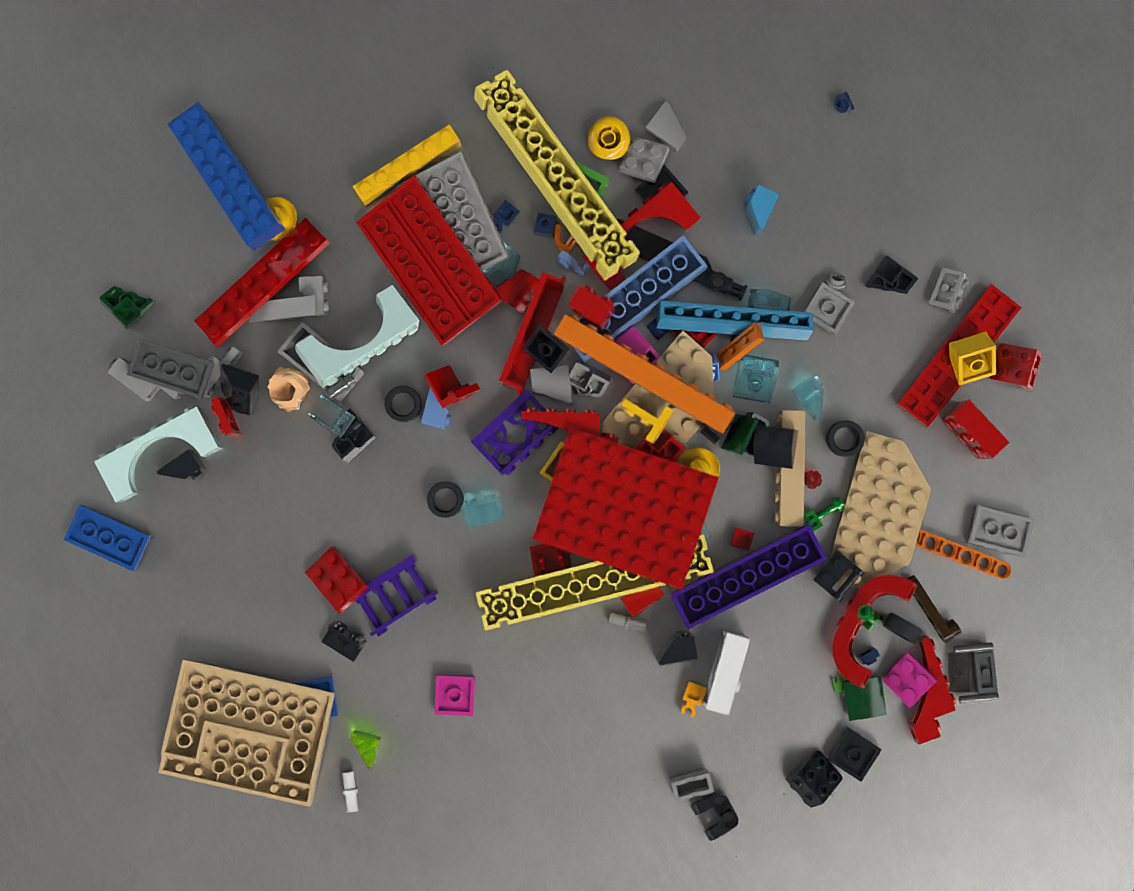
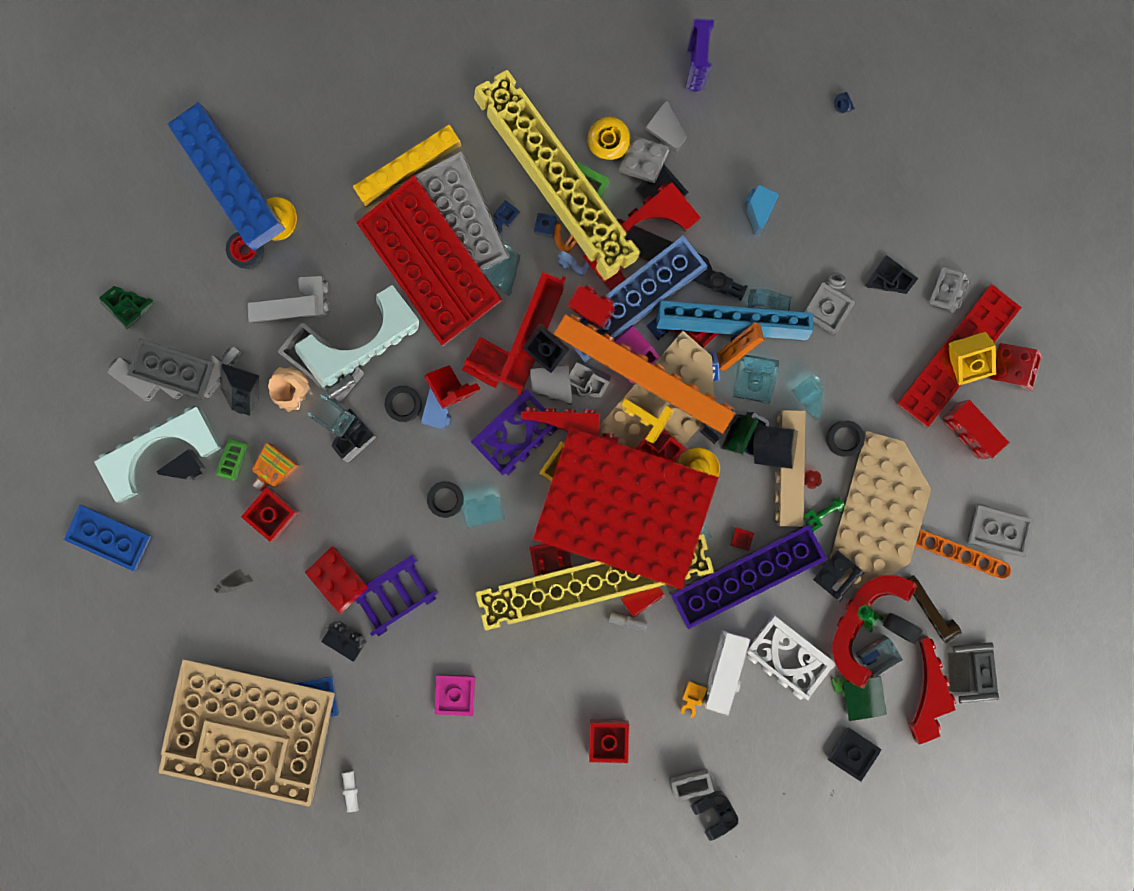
red plate [194,217,330,348] -> none
red plate [211,397,242,438] -> none
clear neon green slope [349,730,381,769] -> none
red slope [495,269,539,313] -> none
black slope [656,630,698,666] -> none
black bracket [785,750,843,808] -> none
dark pink plate [882,652,938,708] -> none
none -> clear smoke slope [214,569,253,593]
none -> bright green slope [215,439,248,481]
none -> wheel [225,232,264,269]
none -> red brick [241,487,300,542]
none -> orange torso [252,443,299,491]
none -> red plate [462,337,509,389]
none -> red brick [589,719,629,763]
none -> dark purple fence [685,19,714,92]
none -> white fence [746,615,836,700]
none -> clear light blue piece [856,635,903,677]

